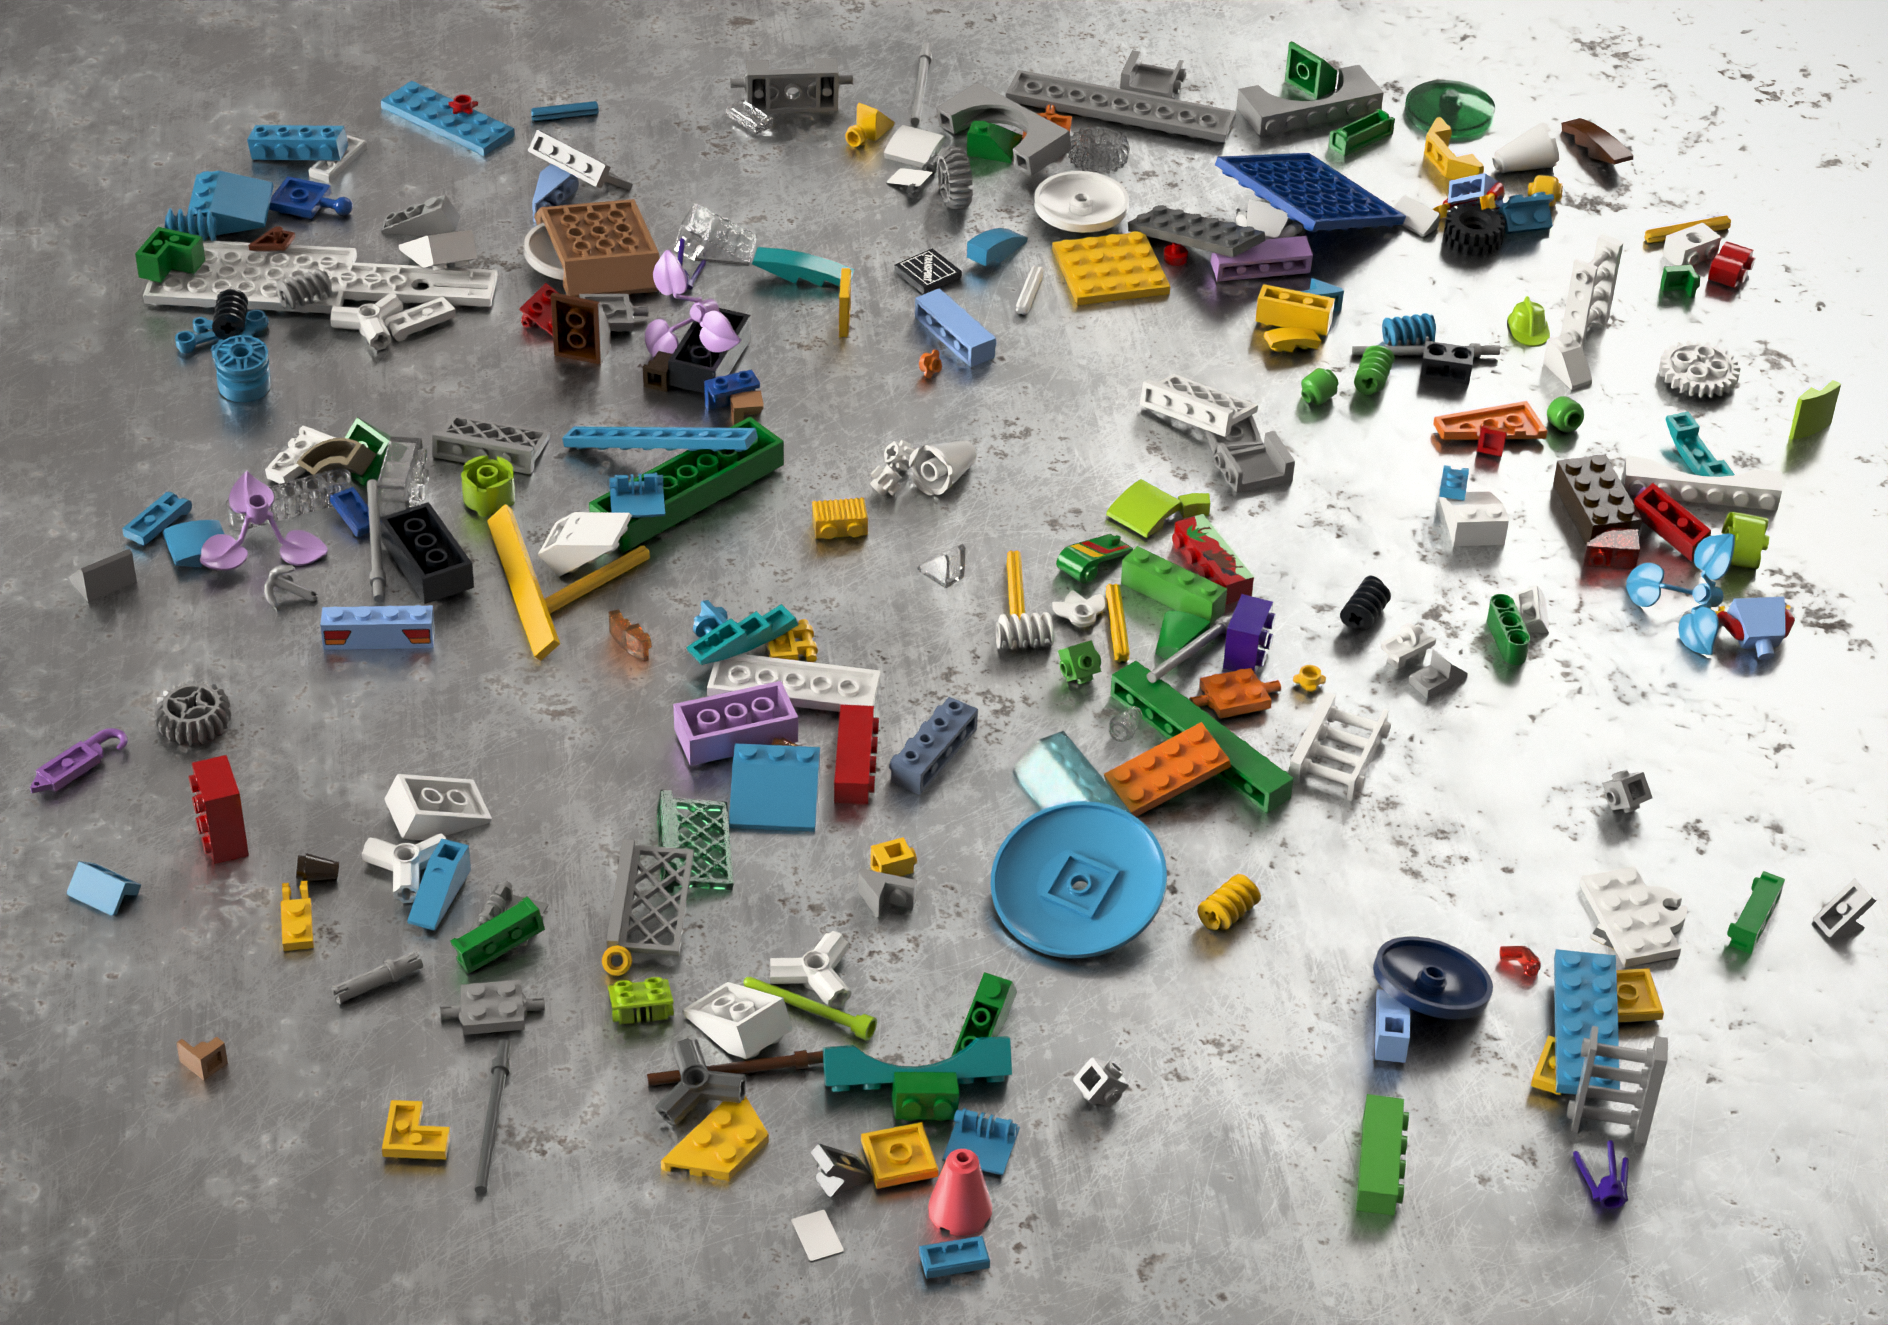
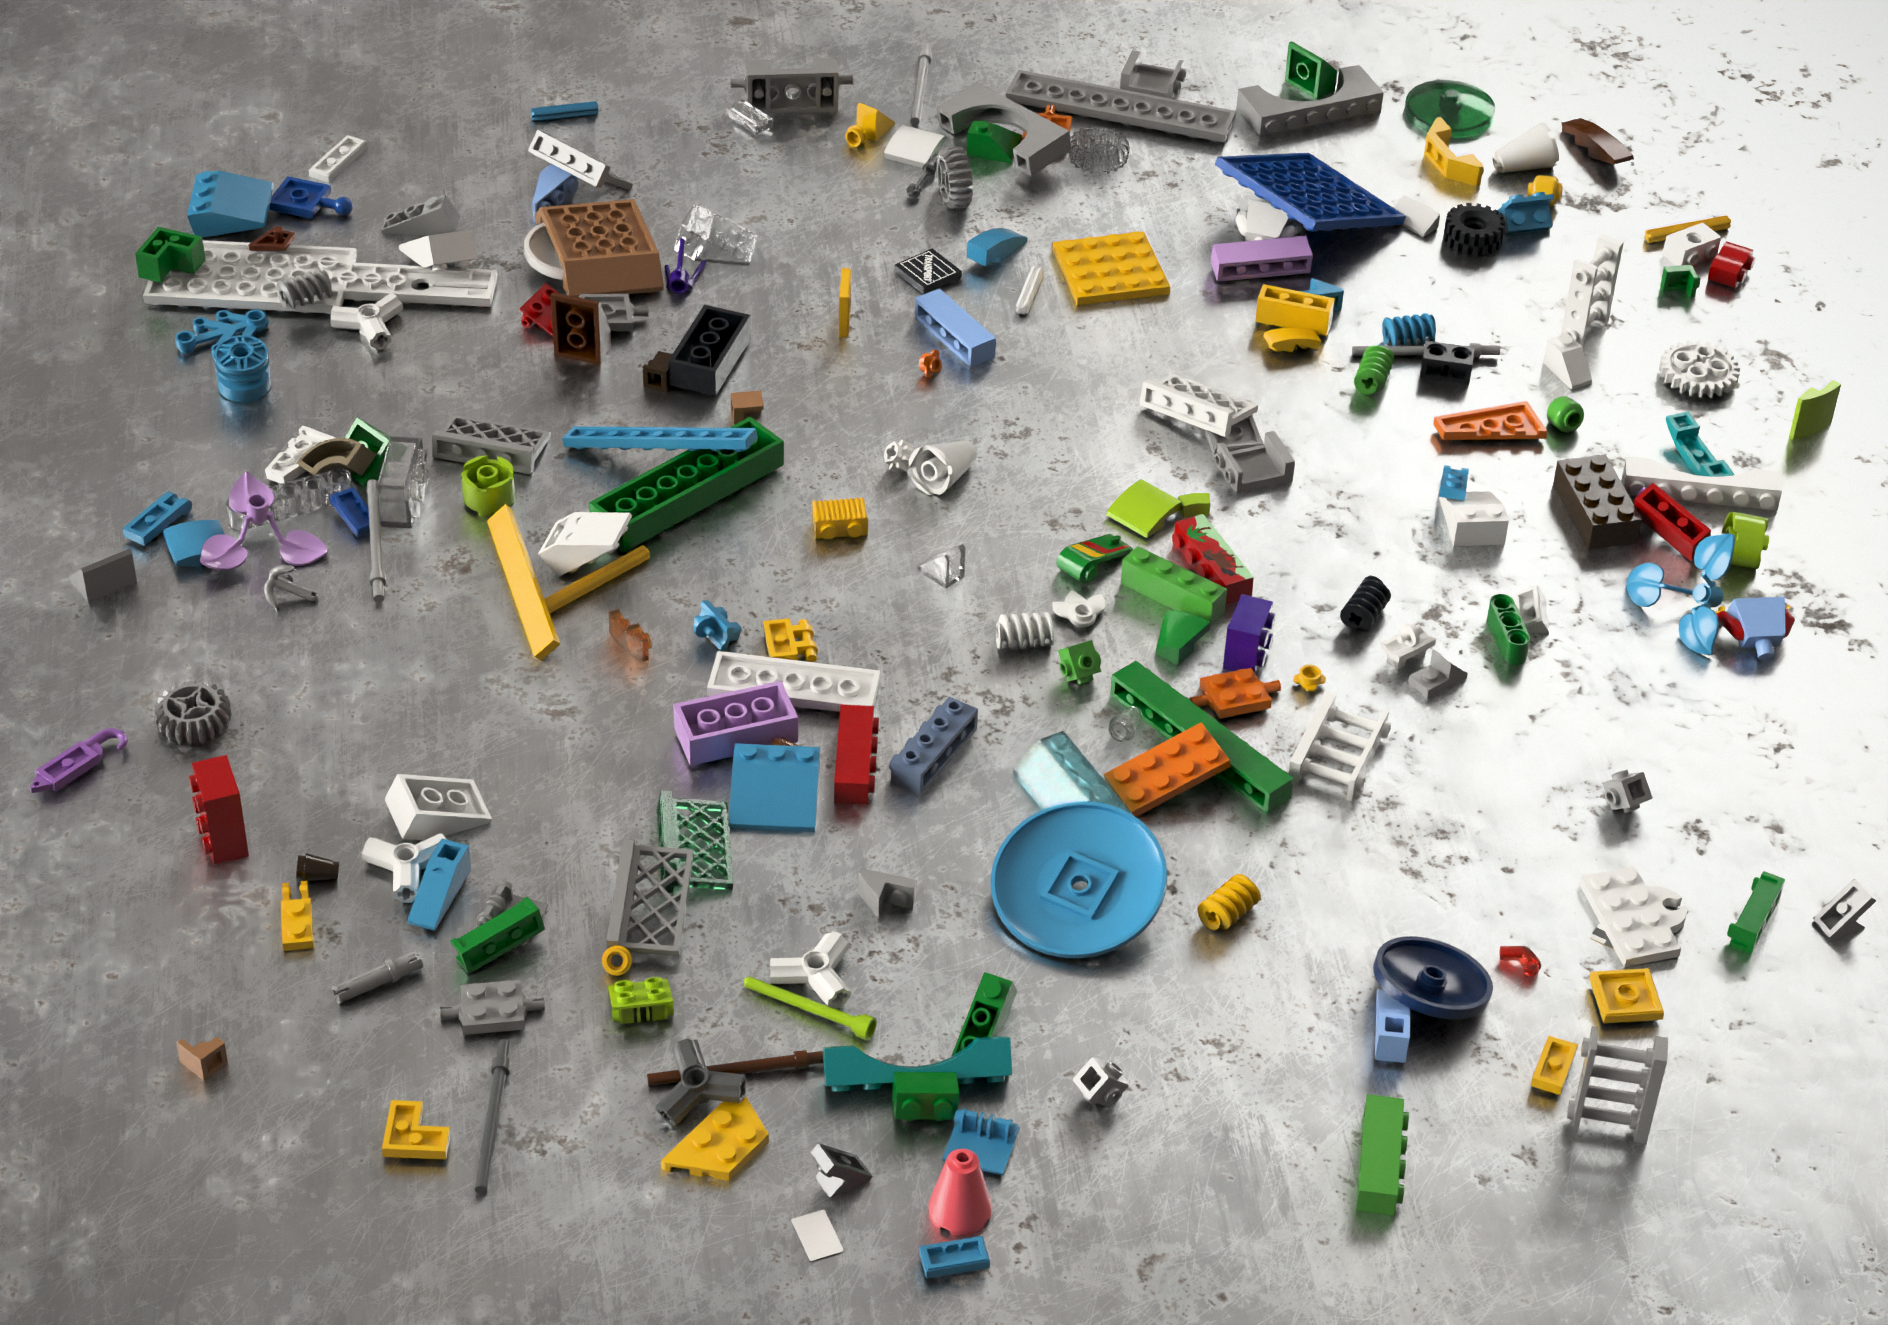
panel [67,861,141,916] -> none
dark azure piece [165,208,217,241] -> none
black piece [212,289,248,340] -> none
dark azure brick [247,125,349,161] -> none
light blue brick [320,605,435,650] -> none
black brick [380,502,474,604] -> none
dark azure plate [381,81,515,156] -> none
white plate [384,297,456,342] -> none
red plate [448,95,478,114] -> none
dark azure hinge [609,473,665,518] -> none
lavender plant [645,249,741,357] -> none
white slope [682,982,793,1059] -> none
teal slope [686,604,798,665] -> none
blue bracket [704,369,760,410] -> none
teal slope [752,247,855,287] -> none
yellow plate [861,1122,938,1189] -> none
white gear [870,464,902,496] -> none
yellow brick [870,837,917,877] -> none
white sticker [887,168,933,187] -> none
yellow axle [1007,550,1025,620] -> none
white dish [1034,171,1129,233] -> none
yellow axle [1106,583,1130,662] -> none
dark grey plate [1127,205,1266,257] -> none
light grey bar [1147,610,1235,683] -> none
red tile [1163,242,1188,266] -> none
bright green head [1301,368,1339,405] -> none
green container [1328,109,1395,157] -> none
light blue torso [1433,173,1505,219] -> none
red plate [1477,425,1508,457] -> none
lime piece [1507,296,1550,346] -> none
dark azure plate [1554,949,1620,1095] -> none
dark purple plant [1573,1140,1629,1209] -> none
clear red slope [1583,528,1640,570] -> none

